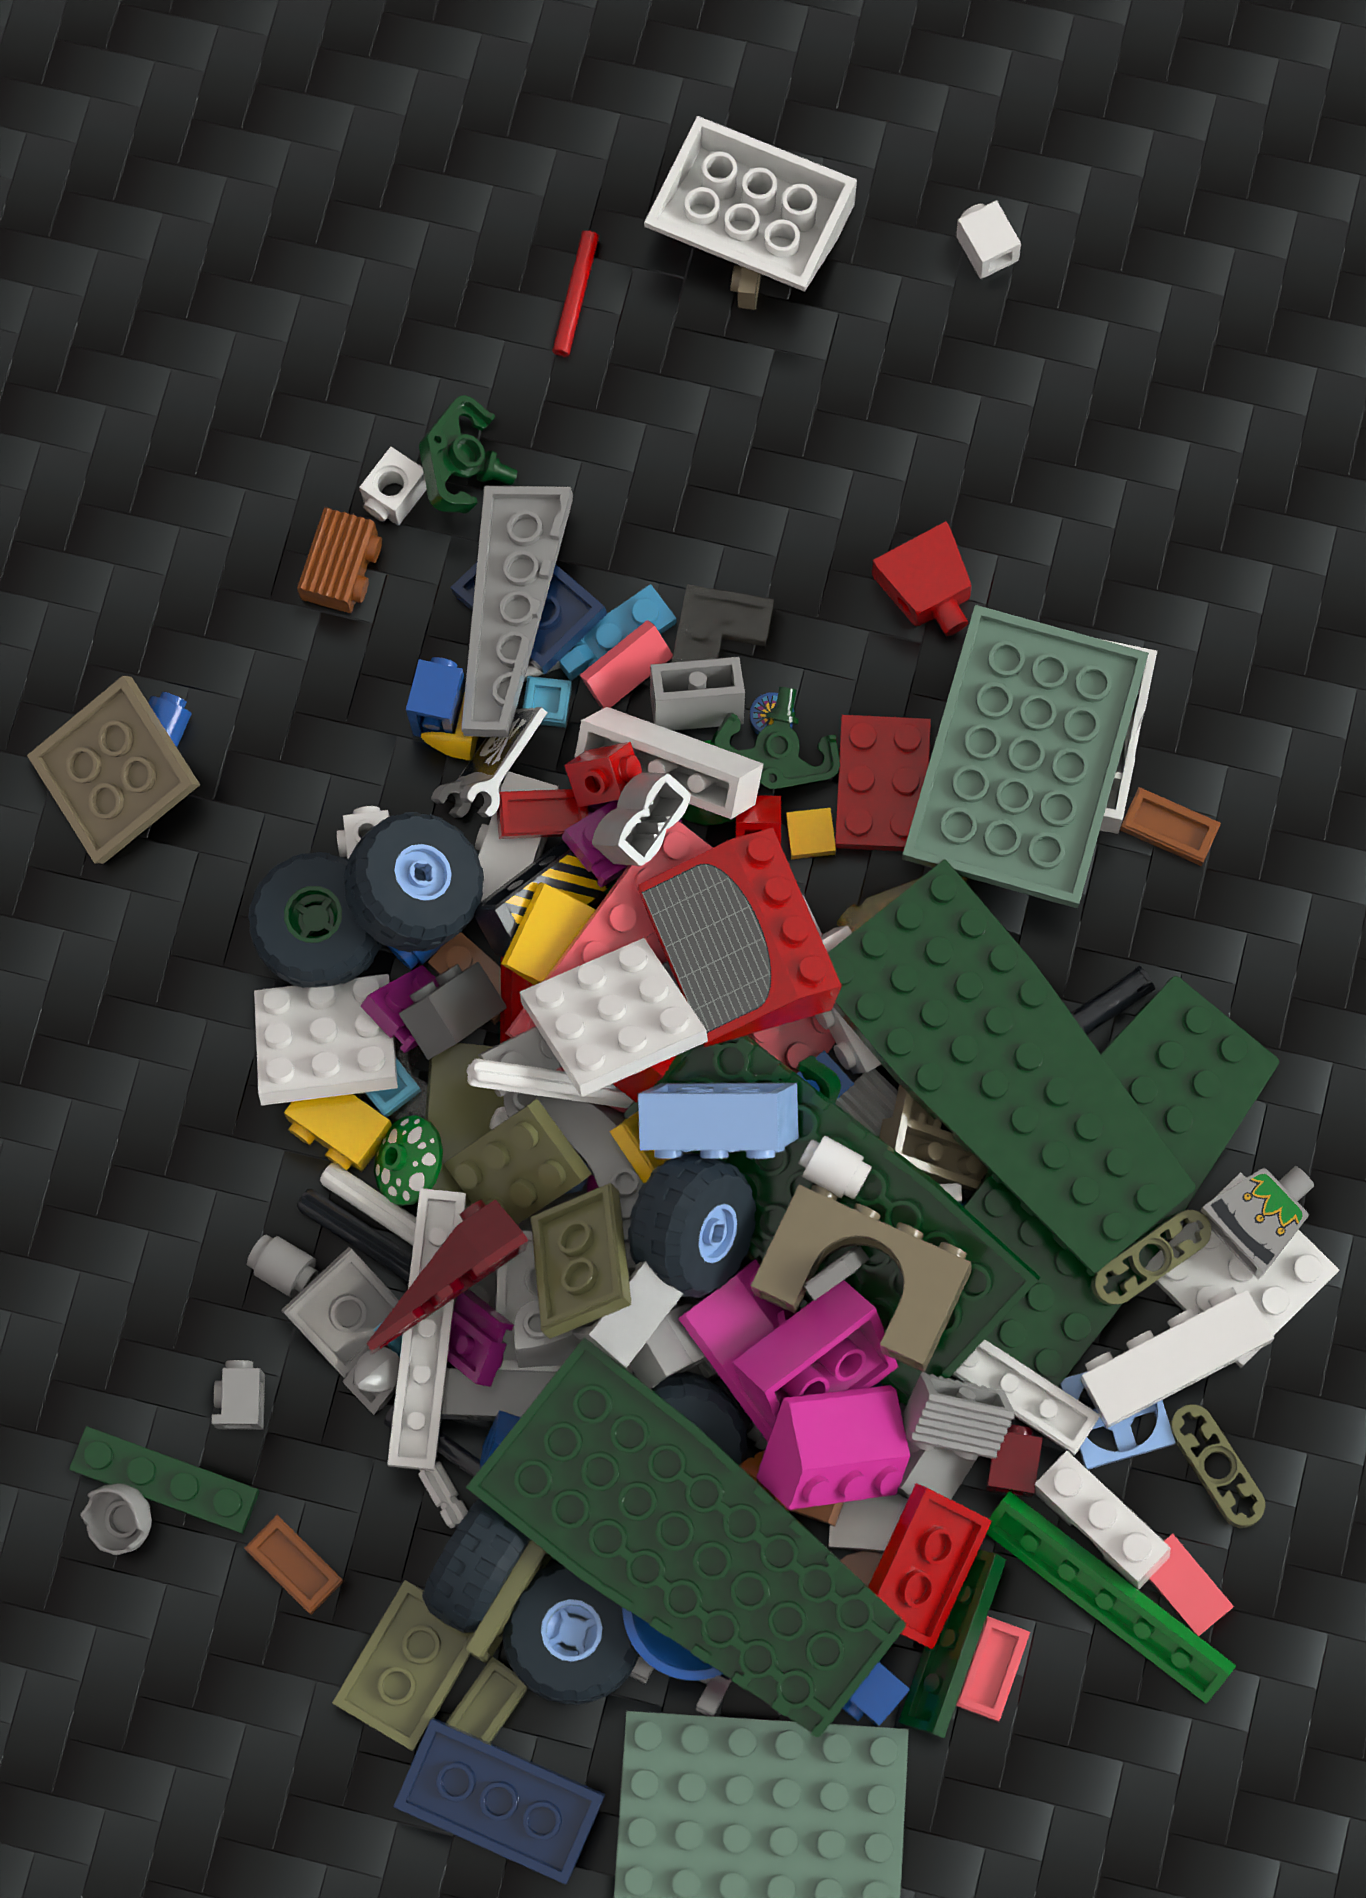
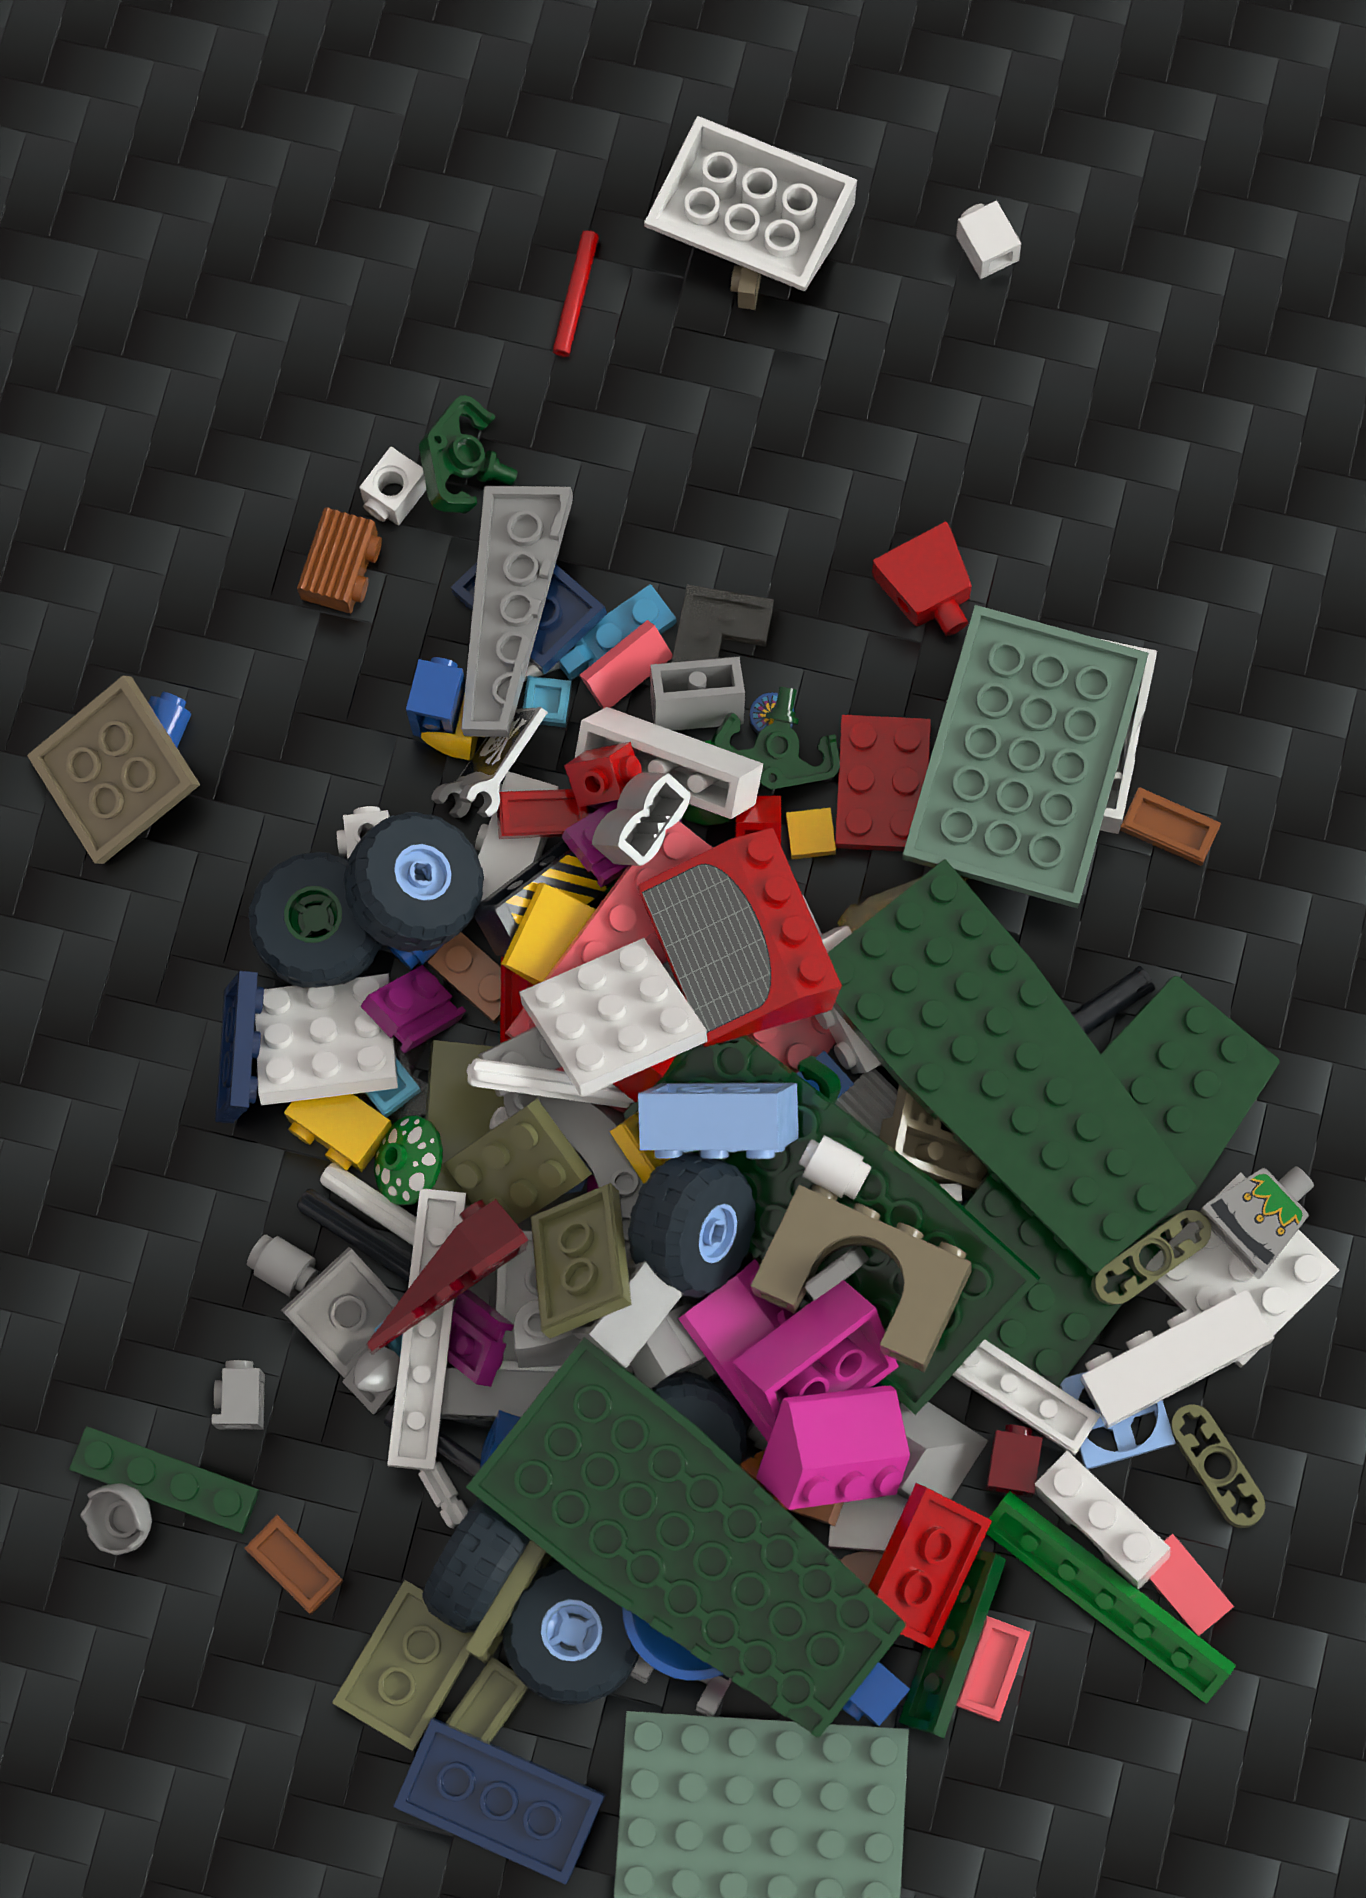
dark grey brick [399,962,507,1060] -> none
light grey brick [902,1372,1014,1460] -> none
none -> dark blue plate [215,971,264,1124]

